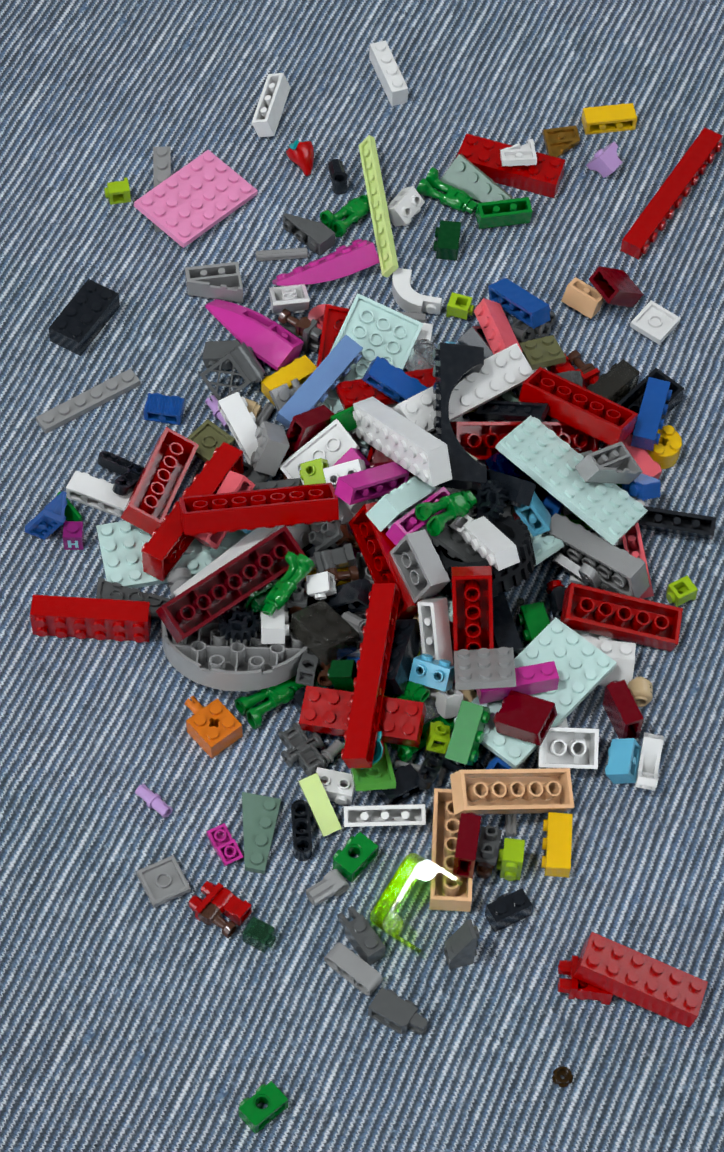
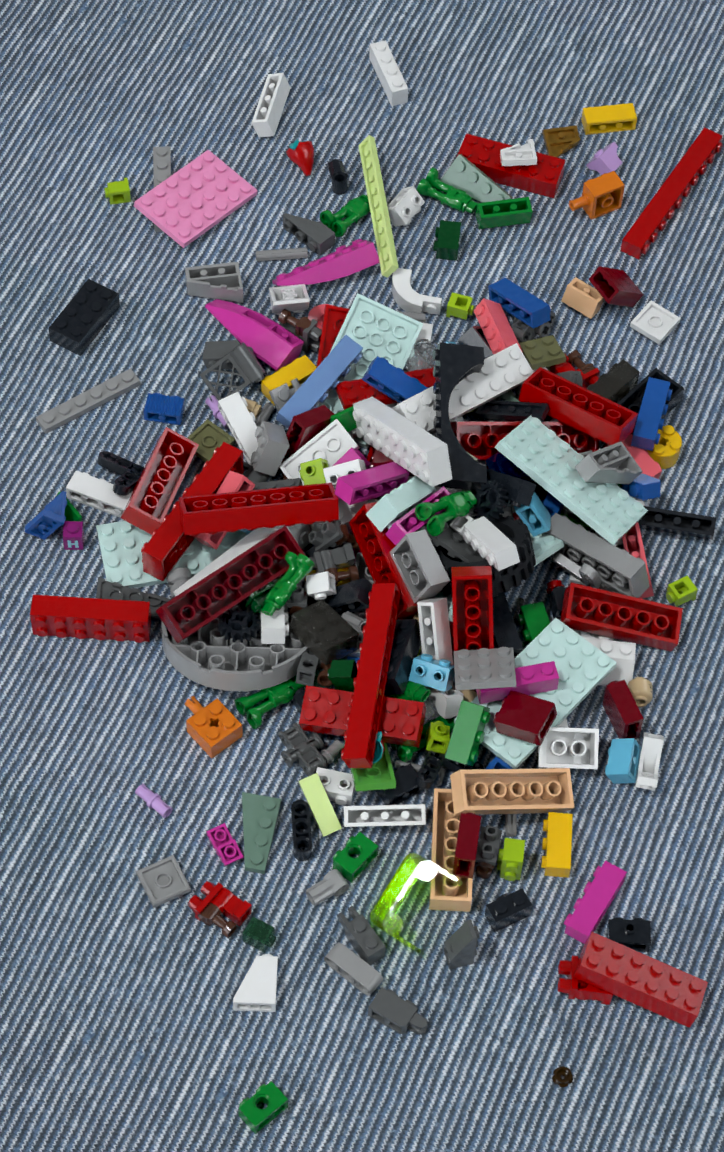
none -> white slope [233,954,278,1012]
none -> dark pink brick [564,860,627,944]
none -> orange brick [569,171,625,220]
none -> black brick [607,917,651,952]

